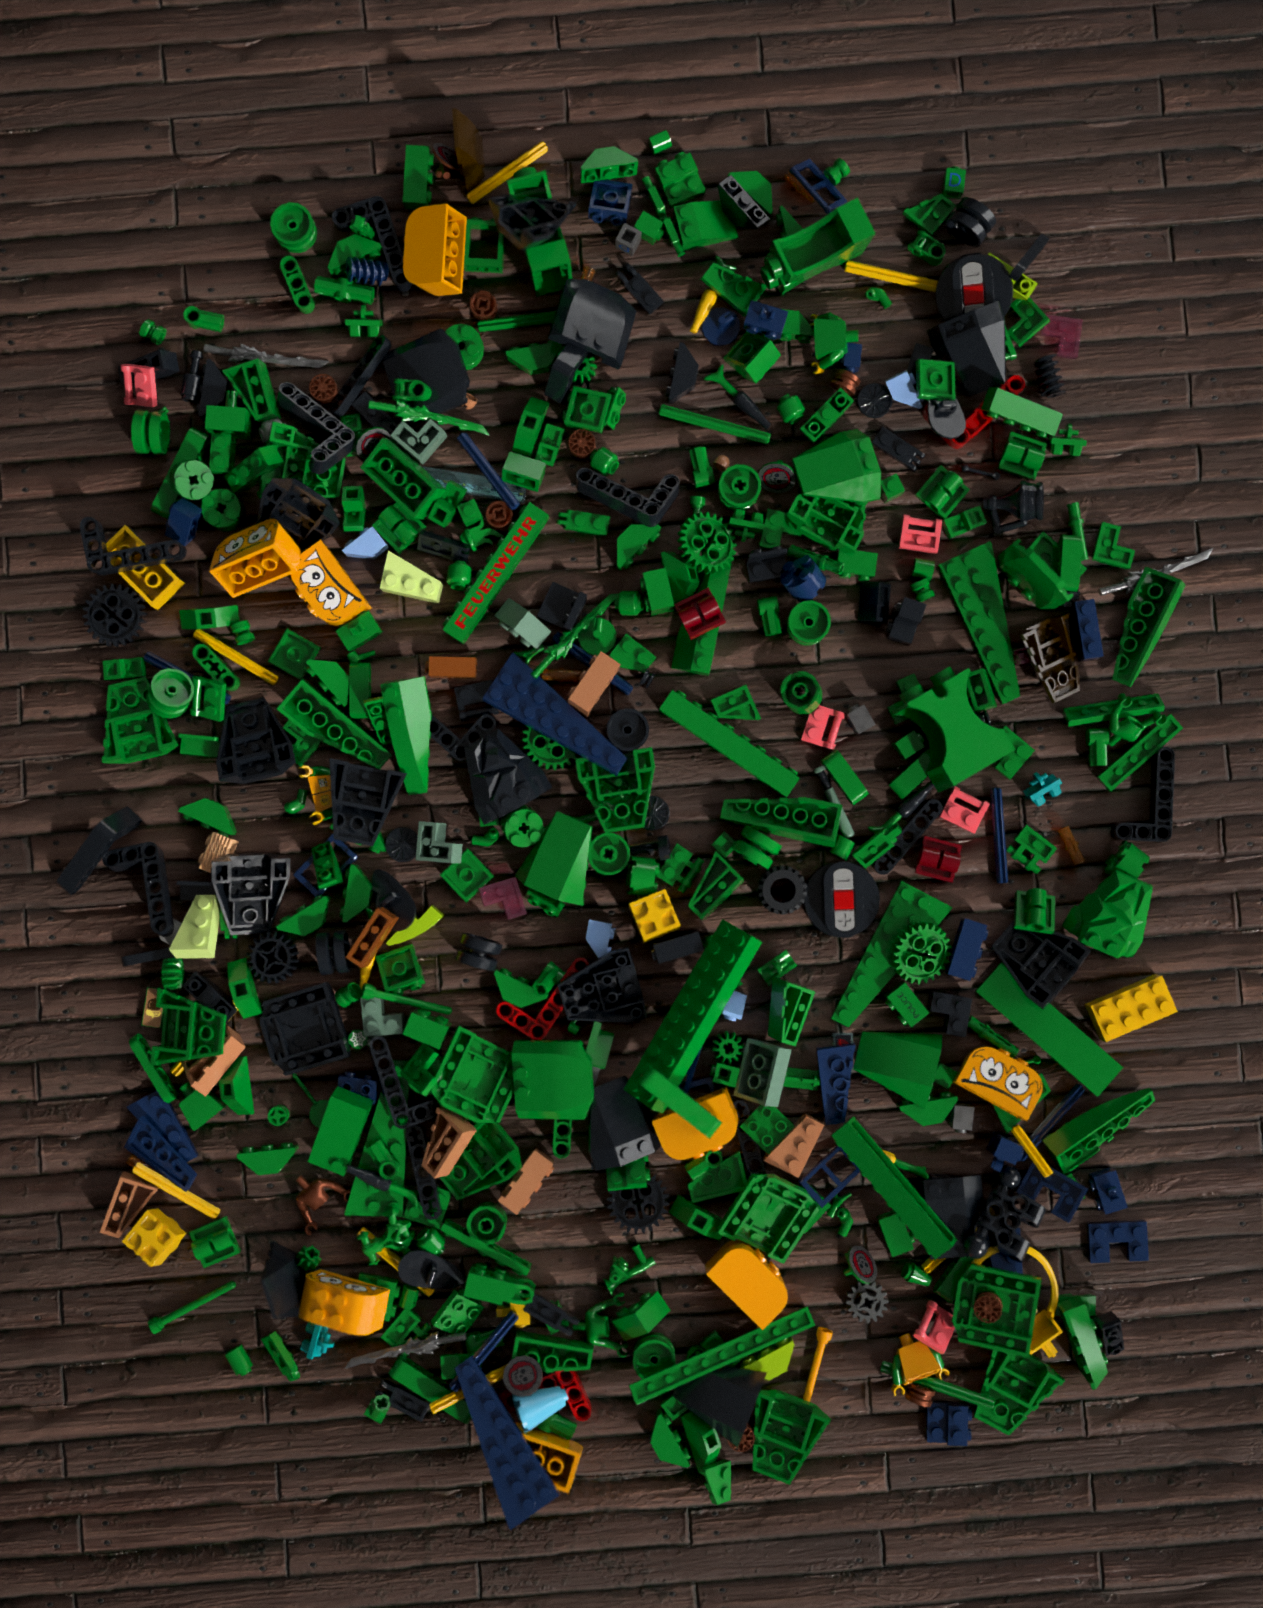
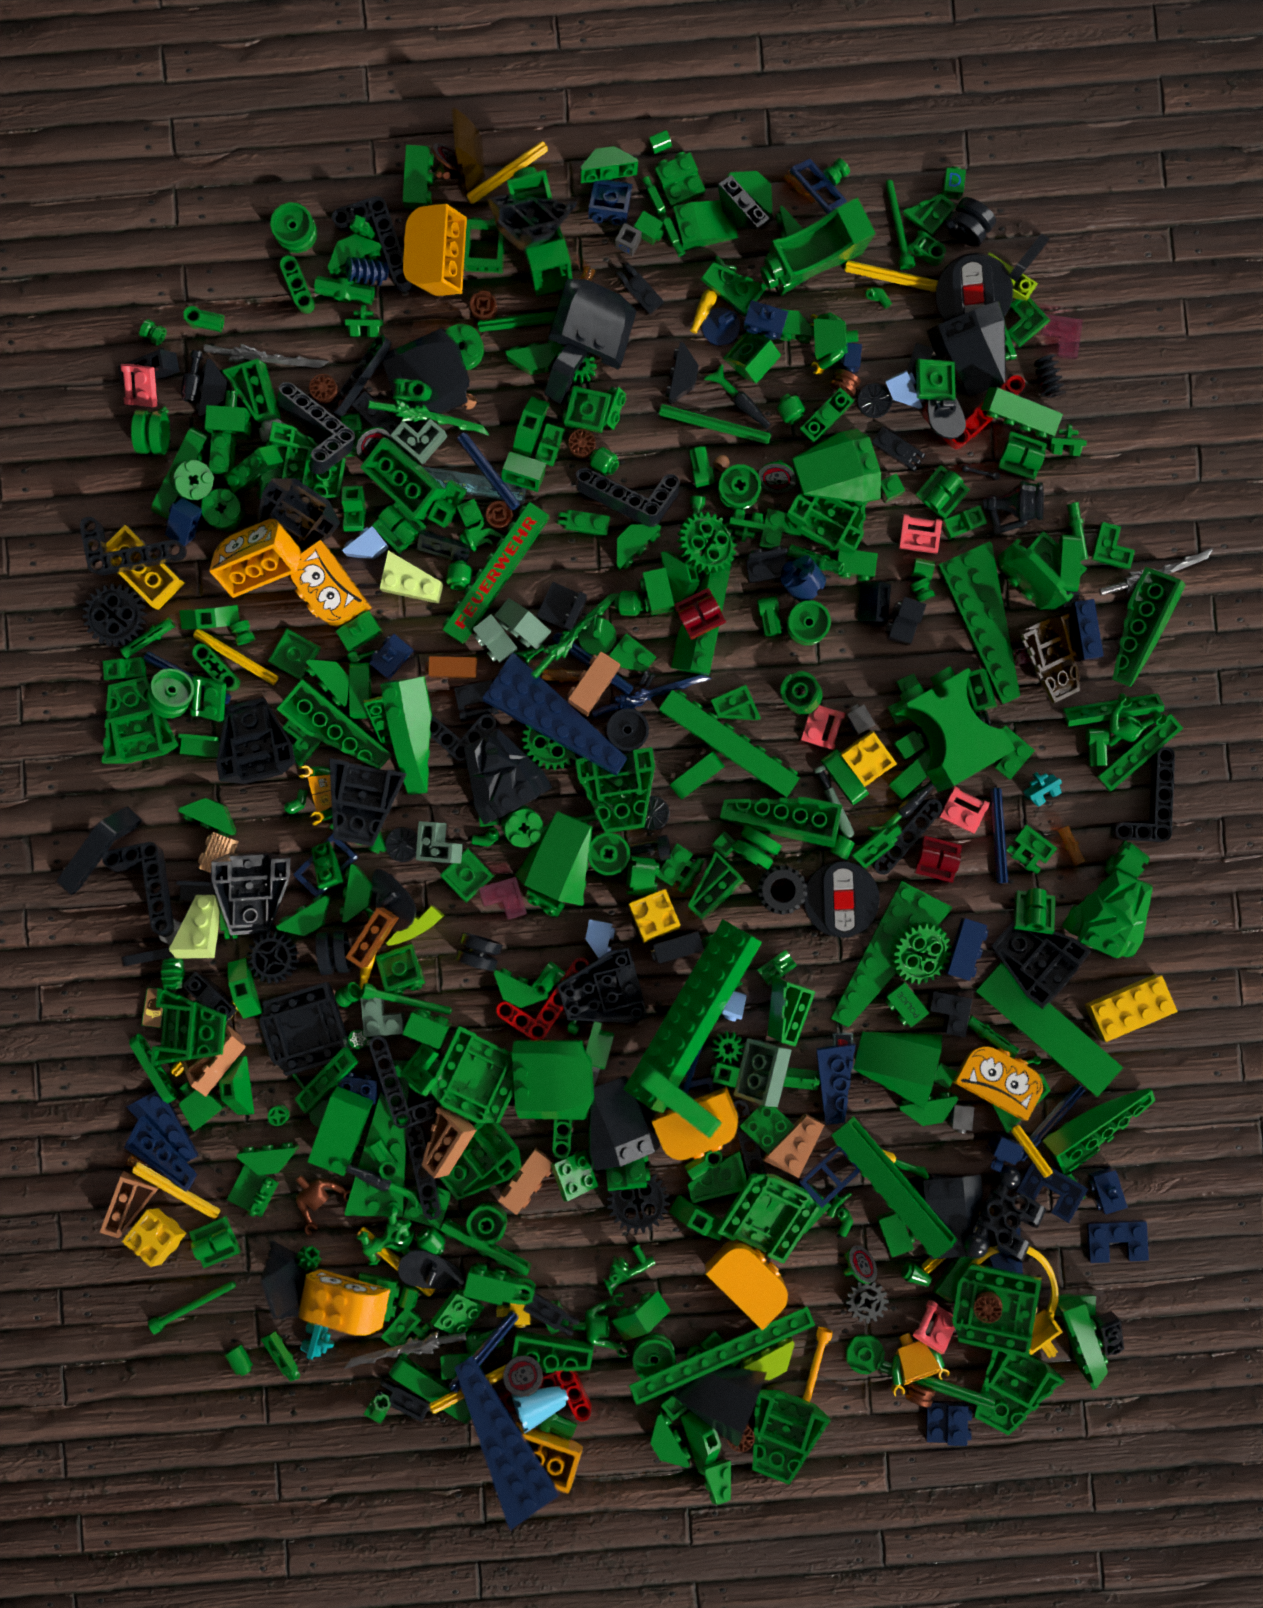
none -> green pin [120,617,176,659]
none -> green hinge [227,1165,279,1217]
none -> green hinge [295,1047,358,1114]
none -> dark blue brick [370,634,414,680]
none -> sand green brick [473,614,518,663]
none -> green plate [551,1150,598,1202]
none -> dark blue sword [592,674,712,718]
none -> green beam [670,751,725,800]
none -> yellow piece [841,730,897,787]
none -> green tile [845,1334,885,1375]
none -> green piece [885,179,915,270]

